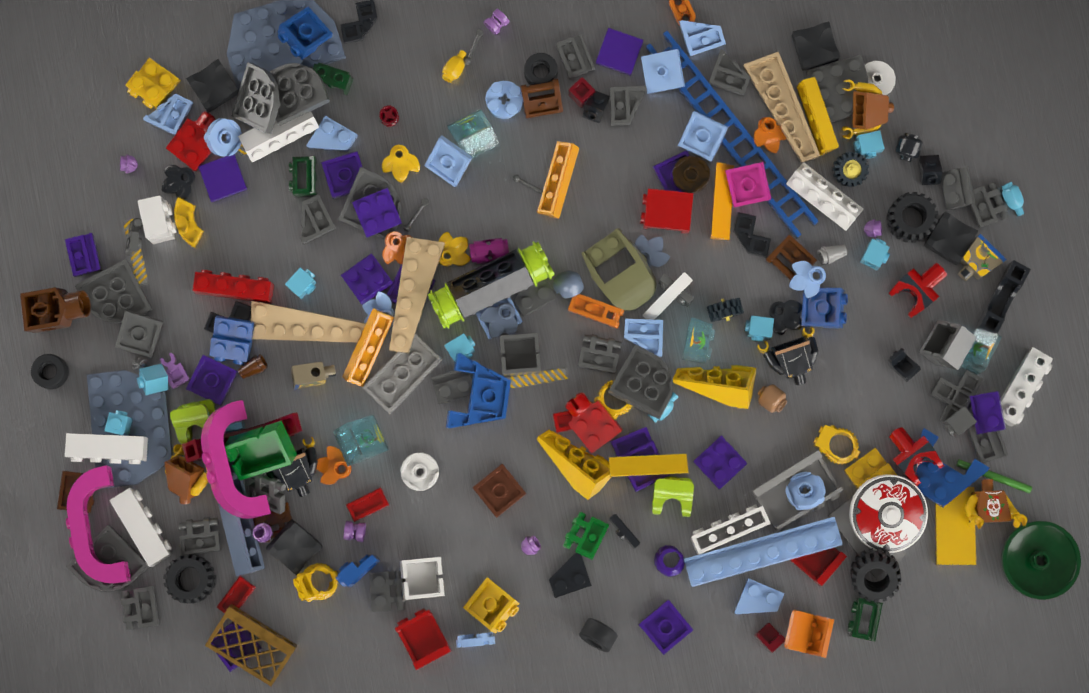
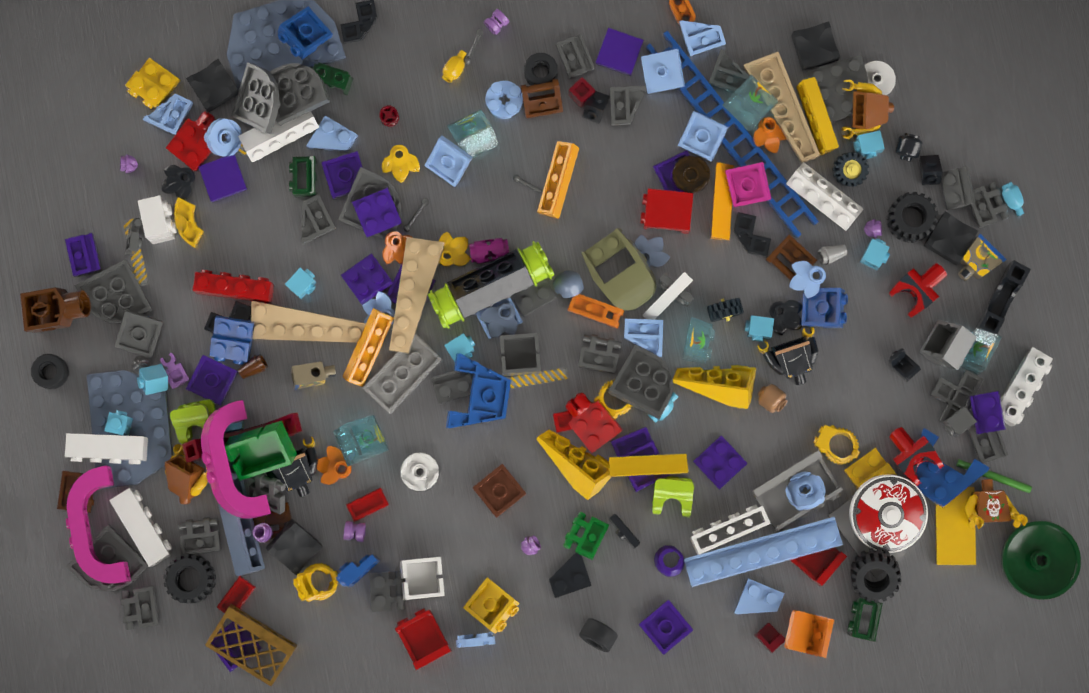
none -> clear light blue slope [723,74,778,132]

